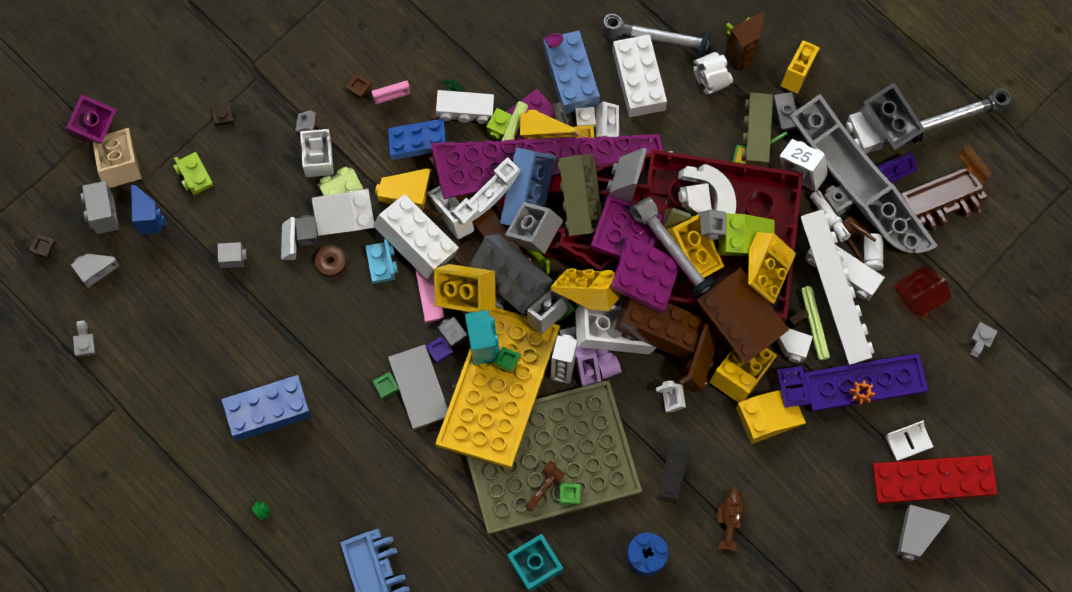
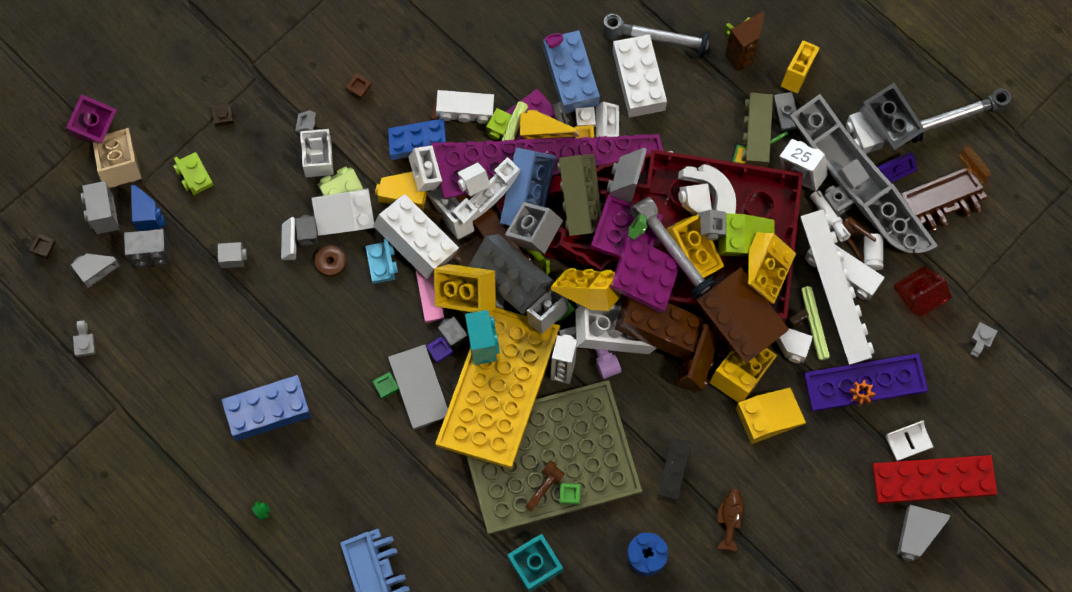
bright pink tile [372,80,410,104] -> none
dark green plant [443,78,465,92] -> none
green plate [494,347,521,373] -> none
lavender slope [575,347,602,387] -> none
white bracket [656,381,686,413] -> none
olive slope [663,208,691,229] -> none
white brick [693,52,733,95] -> none
dark purple piece [776,366,811,408] -> none
none -> flat silver brick [124,229,171,269]
none -> white brick [409,146,442,192]
none -> white brick [458,163,491,196]
none -> bright green plate [628,213,647,240]
none -> light grey brick [837,158,870,190]

